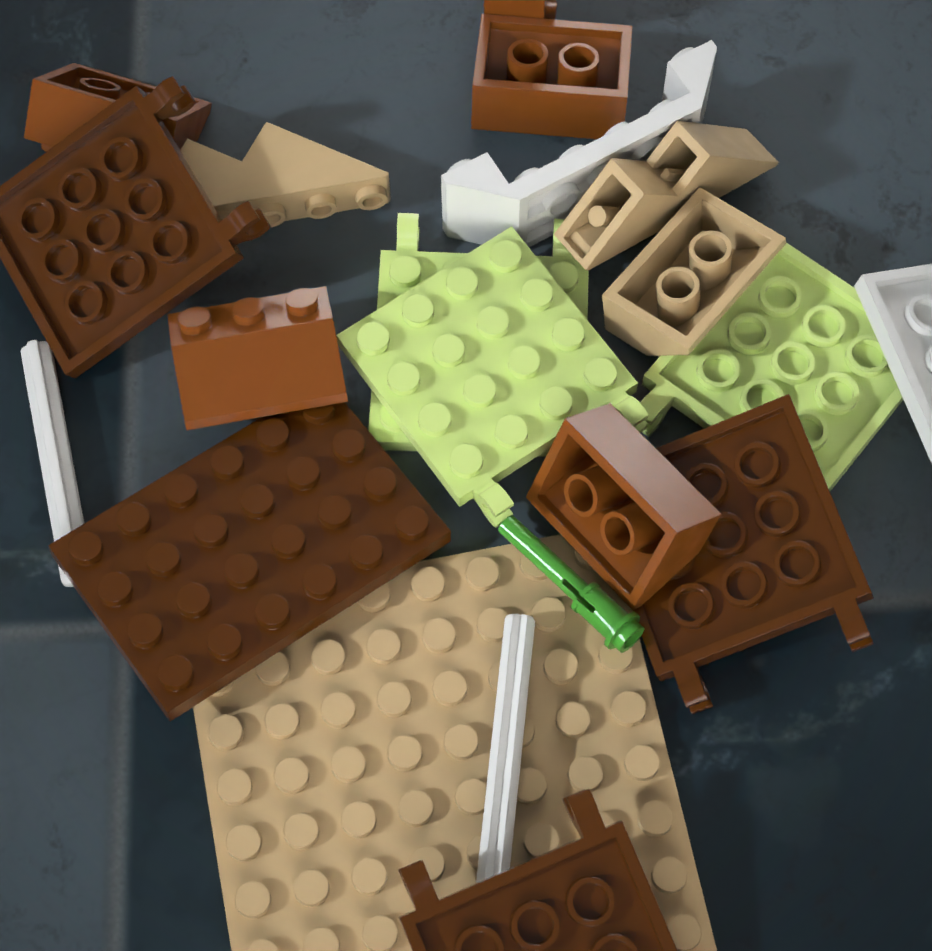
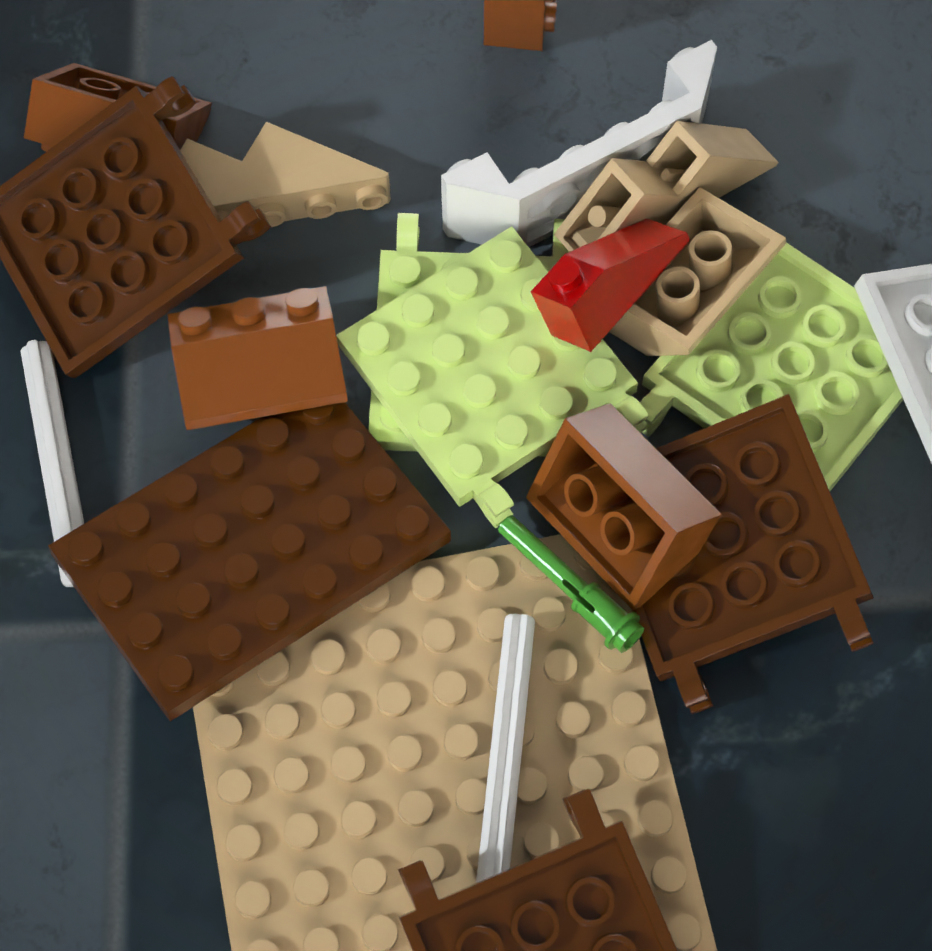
dark orange slope [471,14,632,139] -> none
none -> red slope [531,218,690,352]

